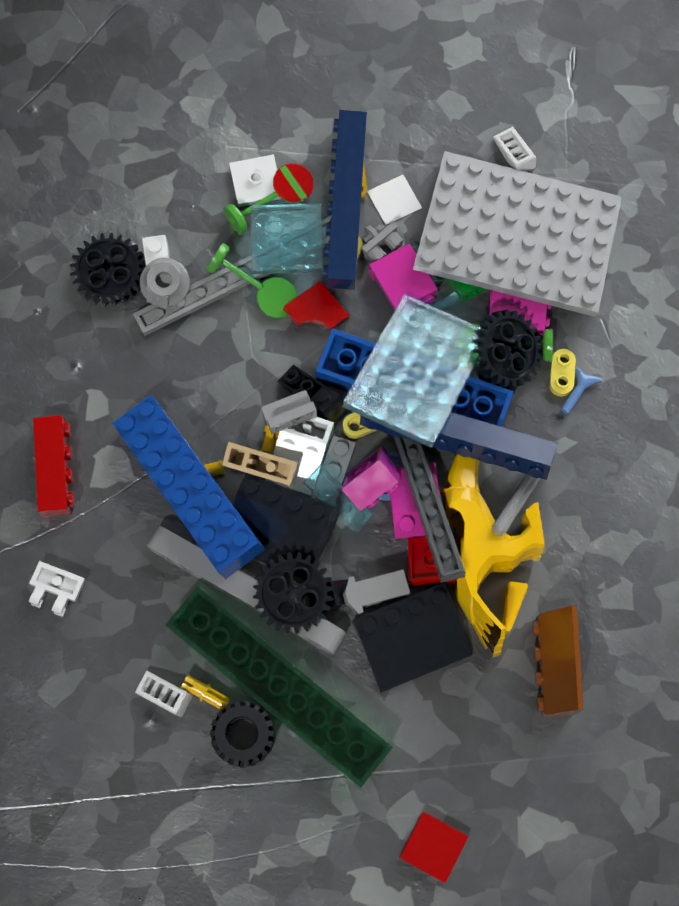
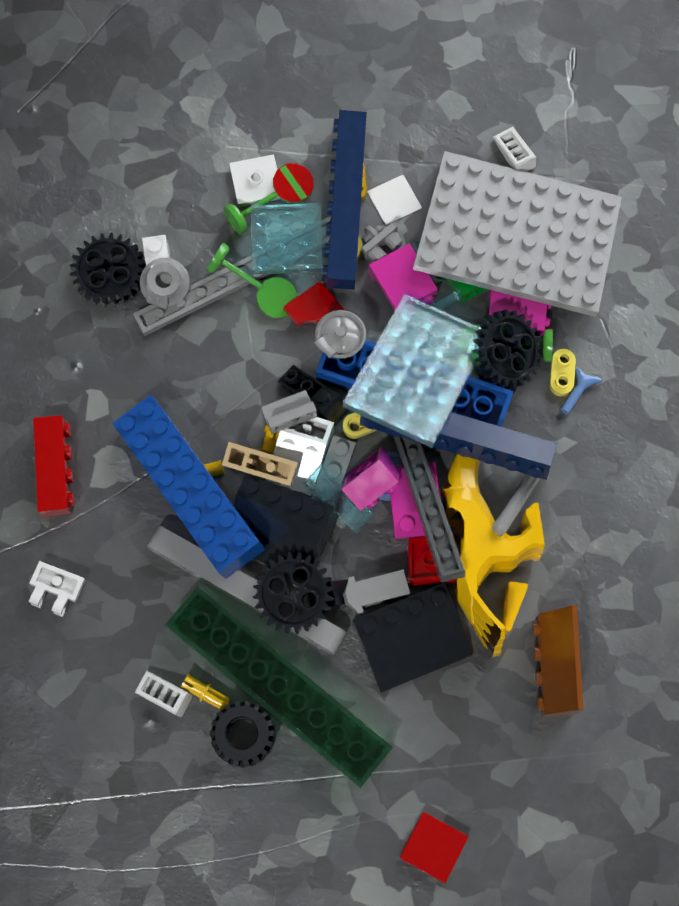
none -> light grey piece [314,310,366,358]

